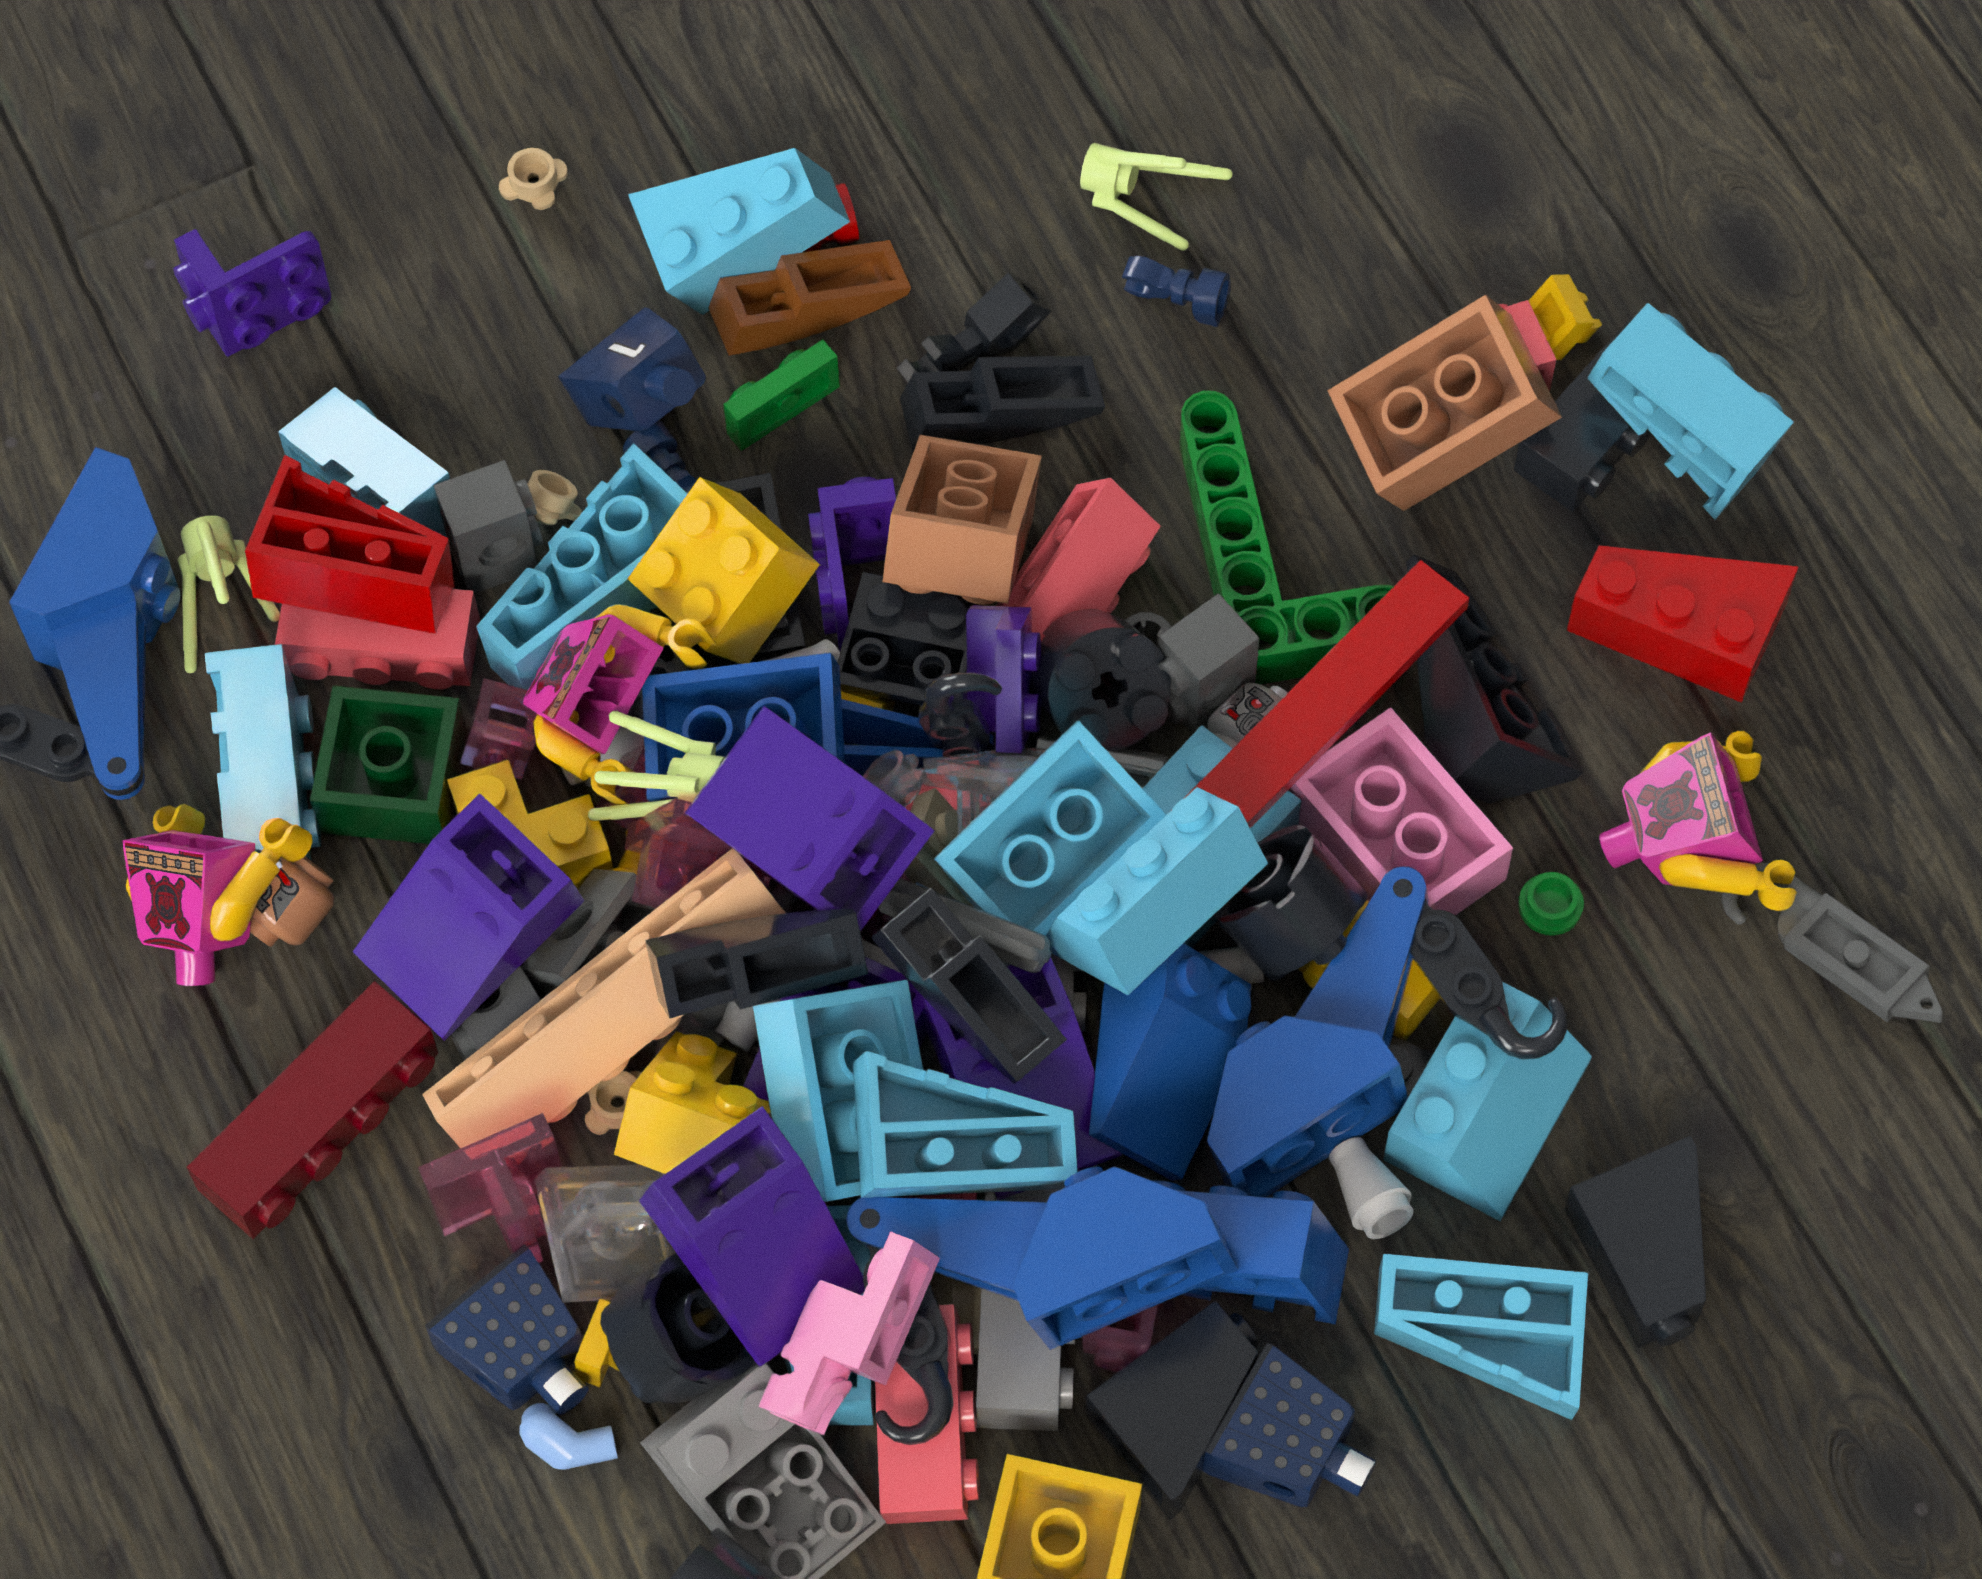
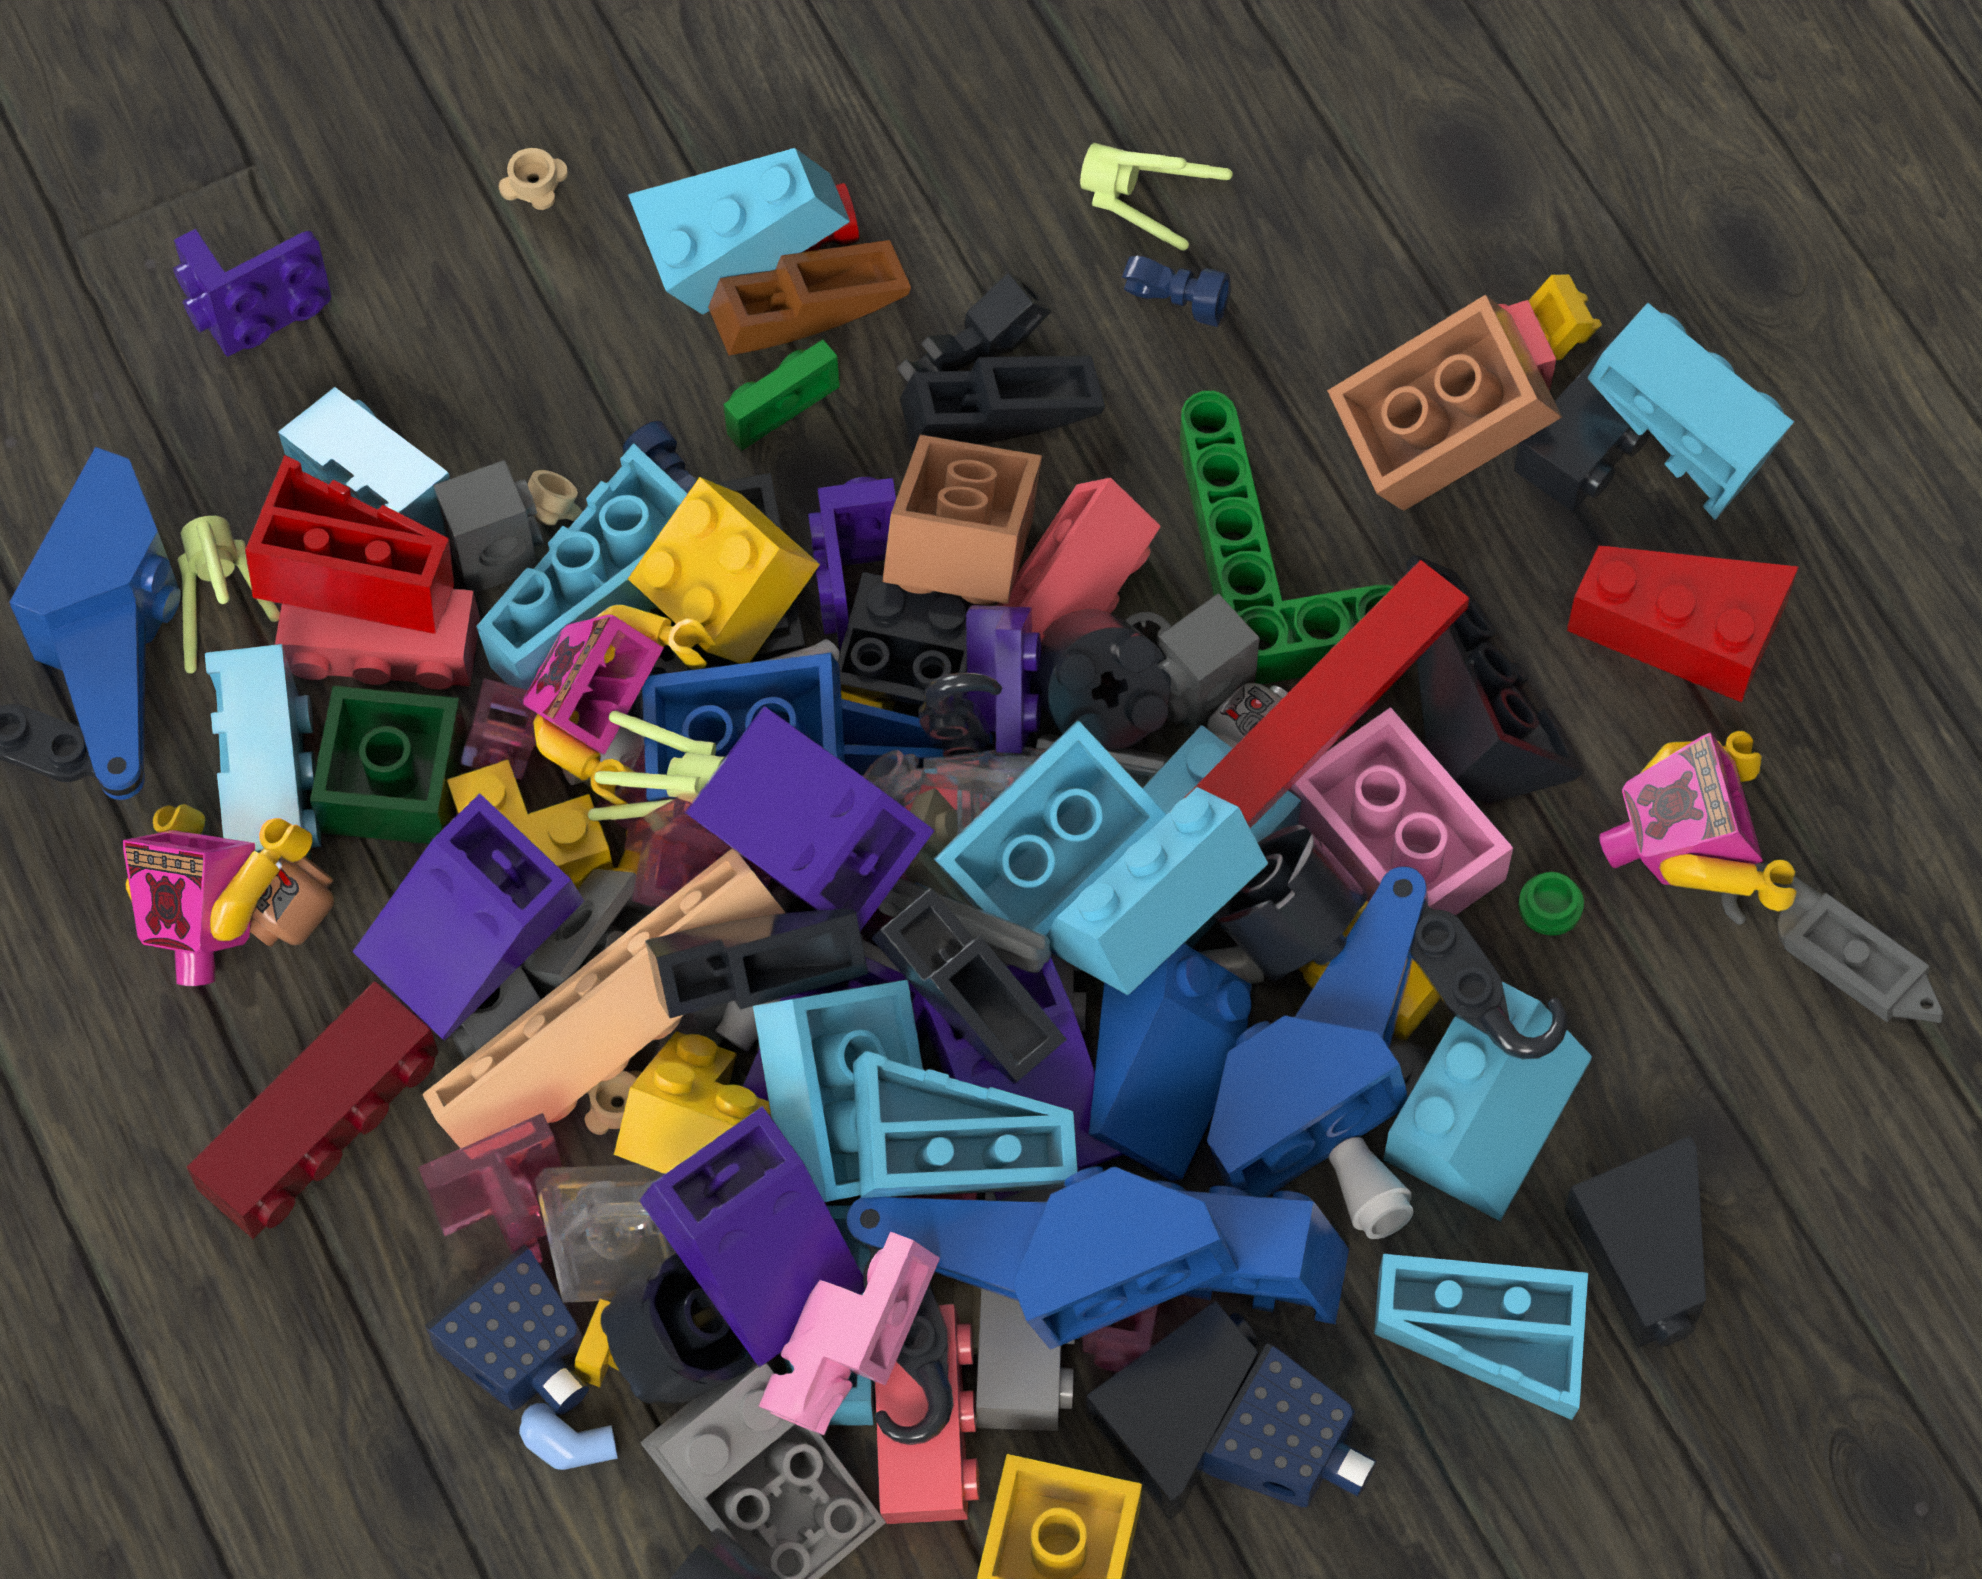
dark blue torso [558,307,707,432] -> none

